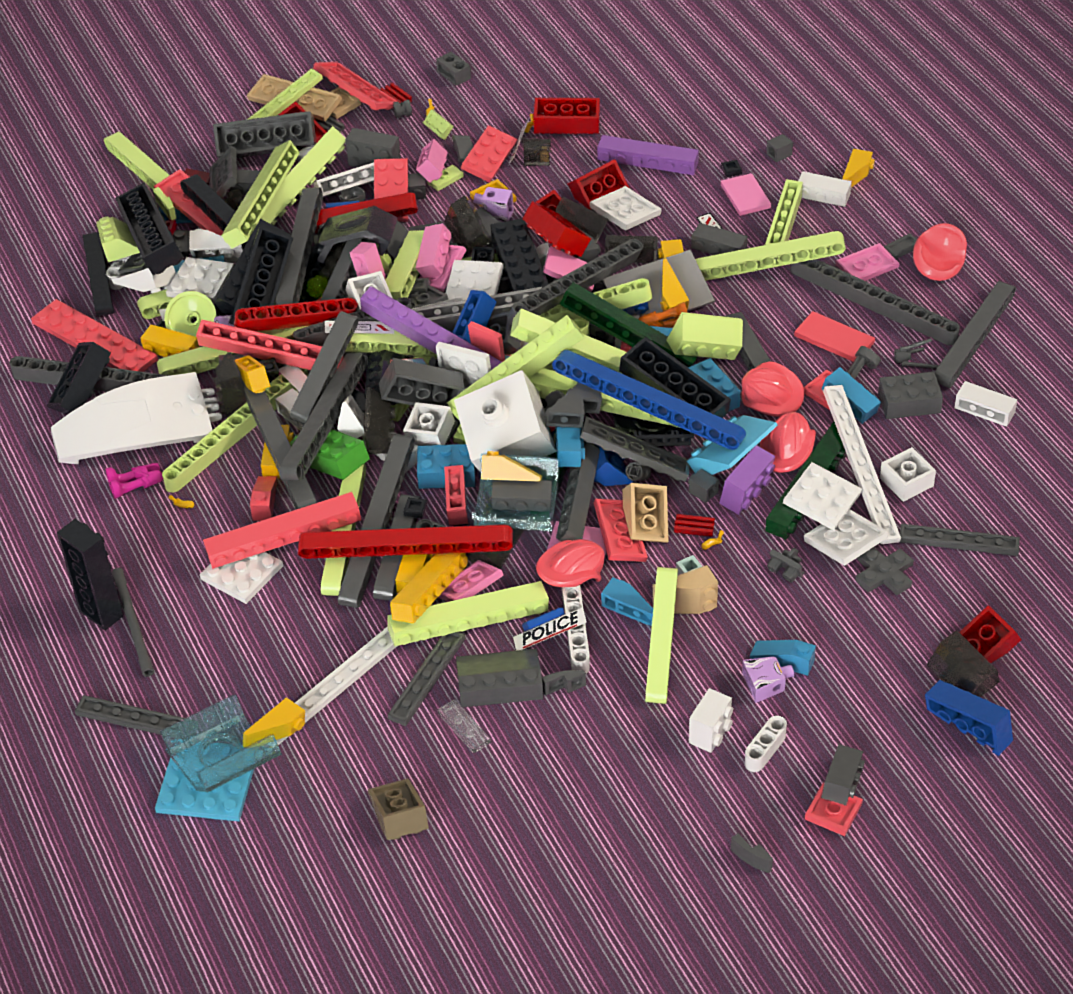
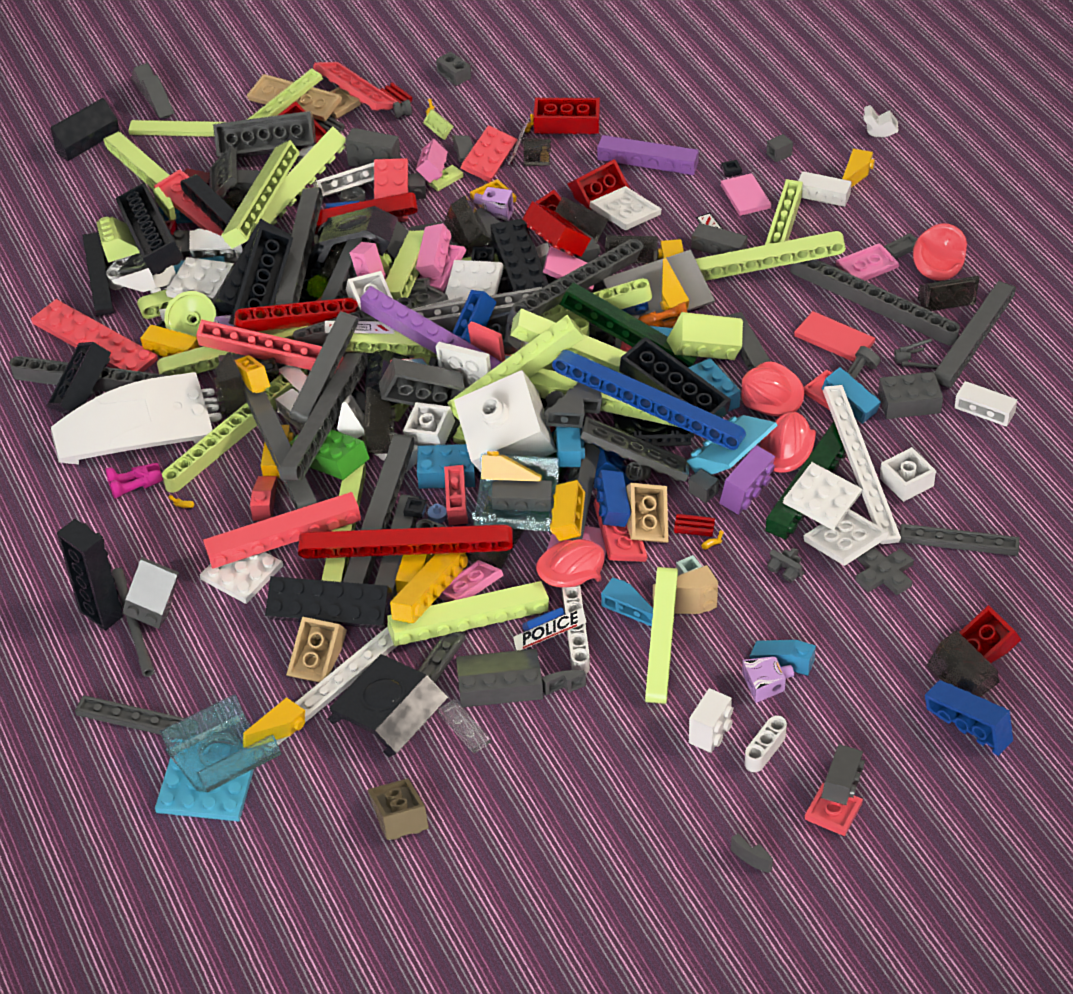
none -> black slope [50,98,120,161]
none -> slope [123,557,179,629]
none -> yellowish green tile [128,120,225,137]
none -> dark grey slope [131,63,174,119]
none -> black brick [265,576,392,629]
none -> tan slope [286,617,347,683]
none -> black panel [327,654,448,758]
none -> light blue tile [428,503,447,524]
none -> yellow brick [550,480,585,541]
none -> blue brick [594,470,631,527]
none -> white brick [863,105,898,137]
none -> clear smoke slope [918,276,979,311]

